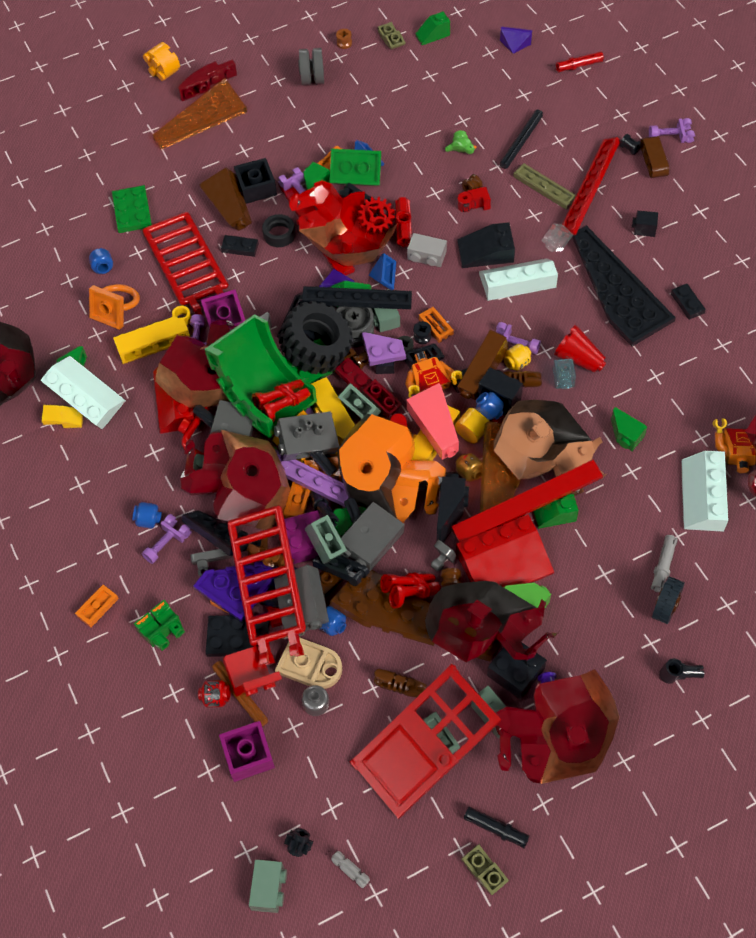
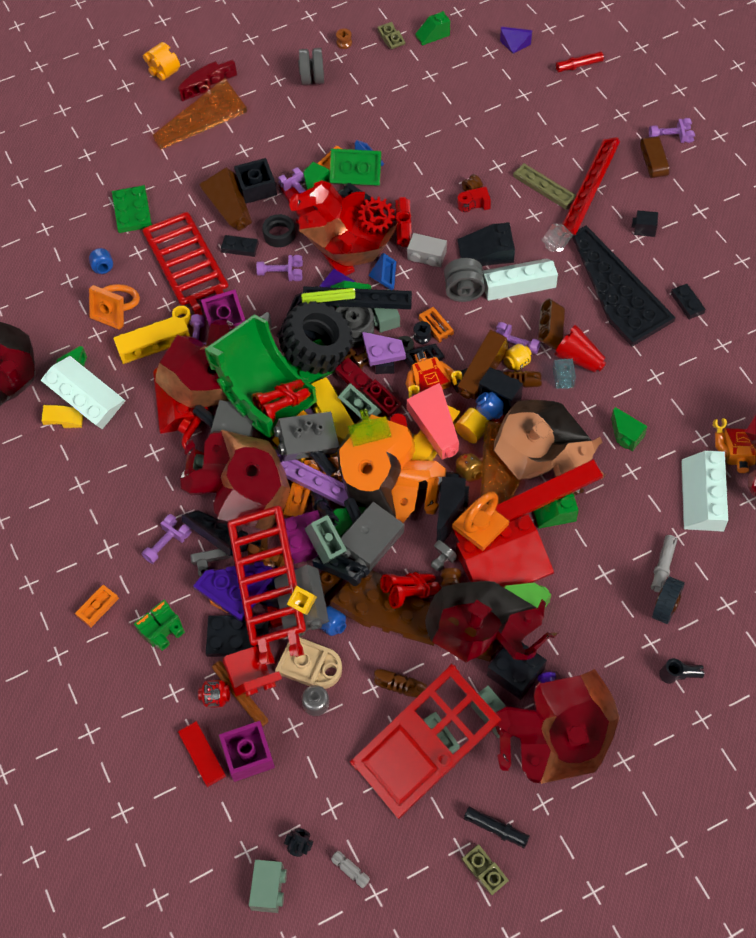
blue head [132,502,162,529] -> none
bright green animal [445,130,477,154] -> none
black axle [500,109,543,169] -> none
black bush [619,134,642,155] -> none
none -> red tile [178,721,226,787]
none -> medium lavender bar [257,255,303,281]
none -> yellow slope [287,586,317,615]
none -> lime axle [301,288,355,303]
none -> clear neon green plate [348,409,391,447]
none -> dark grey wheel [444,258,485,302]
none -> orange tile [452,491,509,551]
none -> reddish brown beam [538,298,565,349]

